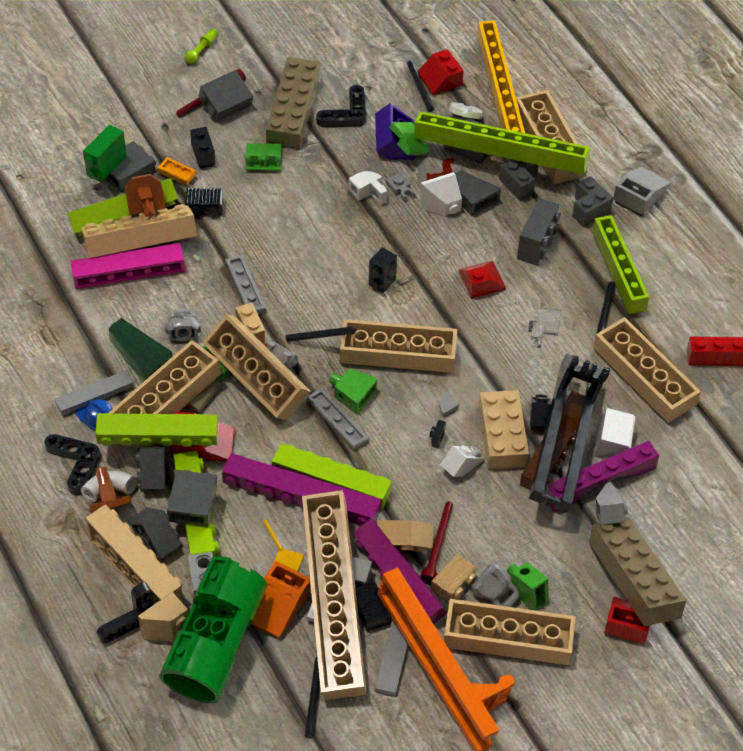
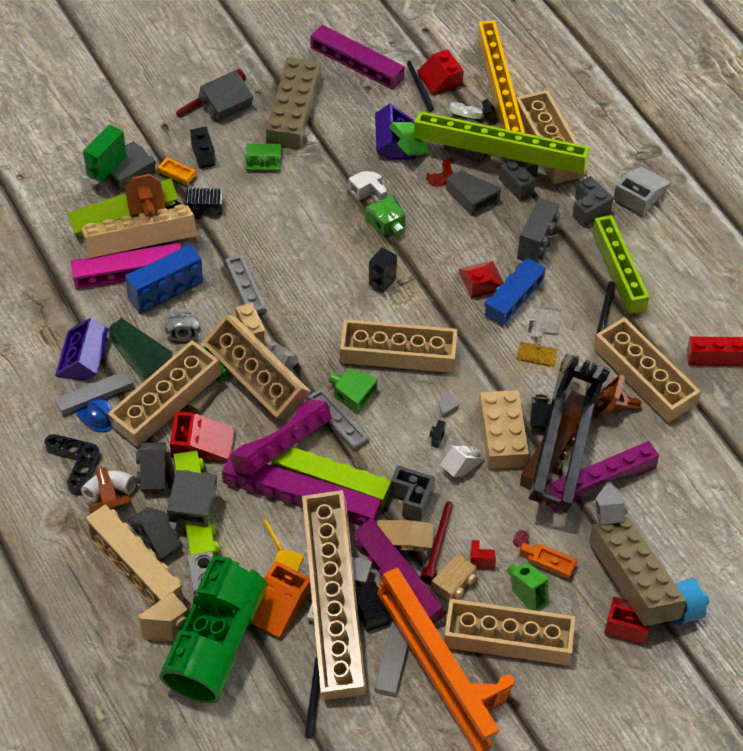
lime brick [95,413,218,447] -> none
black beam [96,582,154,643] -> none
lime pin [184,28,219,64] -> none
black bar [286,326,356,342] -> none
black beam [316,85,366,127] -> none
light grey plate [386,173,415,202] -> none
white slope [420,172,462,216] -> none
light grey piece [471,563,520,607] -> none
white slope [595,408,635,456] -> none
none -> dark purple slope [55,317,109,380]
none -> blue brick [125,244,203,314]
none -> magenta arch [229,399,332,475]
none -> magenta brick [310,25,405,90]
none -> bright green torso [365,195,406,237]
none -> dark grey brick [390,465,435,522]
none -> red panel [470,540,496,569]
none -> black plate [482,99,499,123]
none -> blue brick [484,258,546,325]
none -> clear pink hinge [513,530,530,547]
none -> clear yellow tile [516,342,558,368]
none -> orange hinge [519,542,577,580]
none -> dark orange piece [594,374,642,419]
none -> dark azure brick [672,578,709,625]

